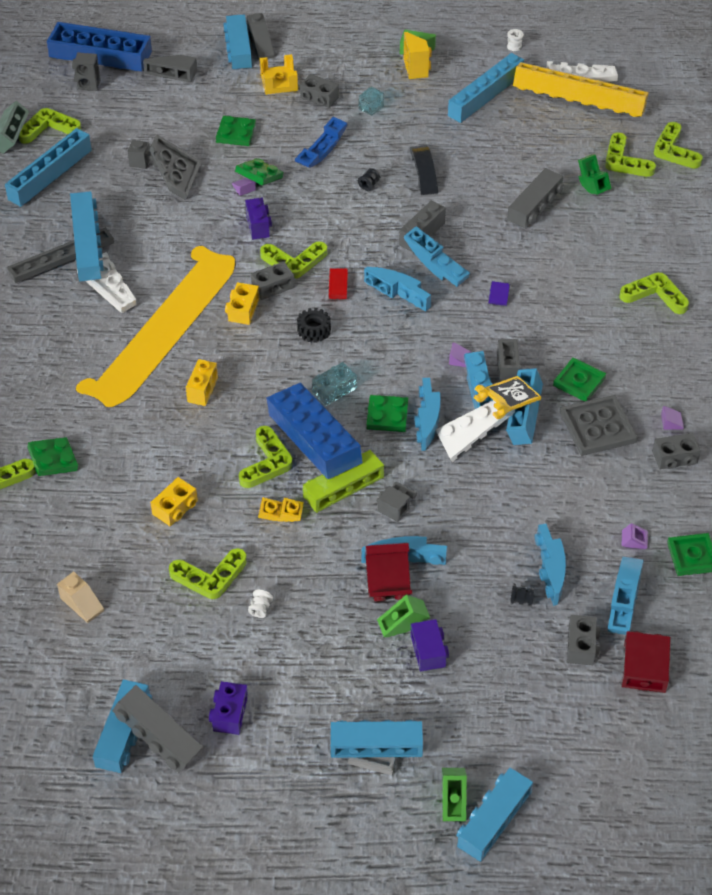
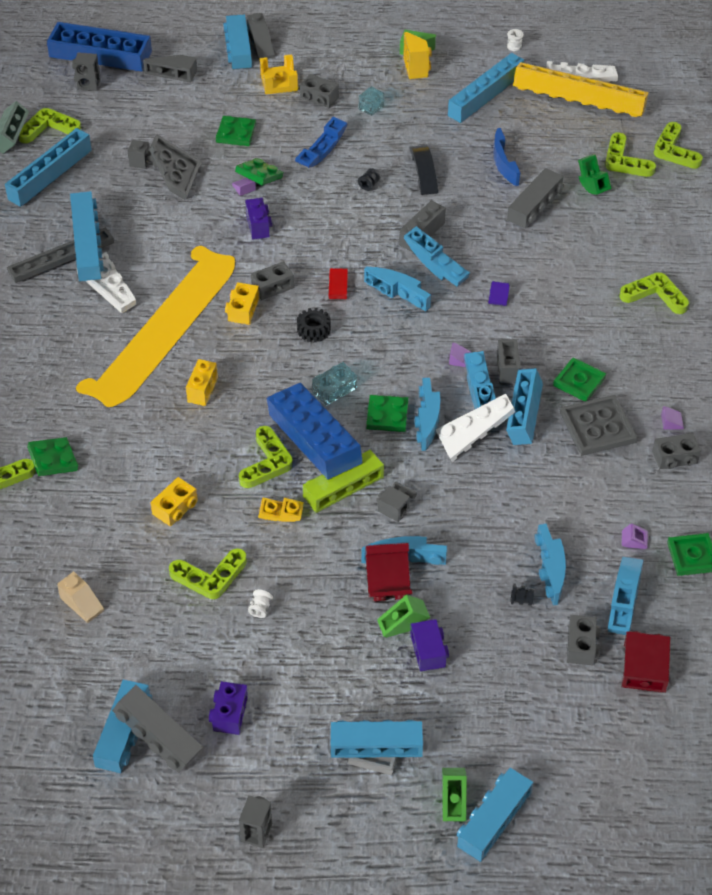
lime beam [260,241,327,279] -> none
flag [474,376,541,419] -> none
none -> dark grey brick [239,795,273,848]
none -> blue slope [493,128,520,186]

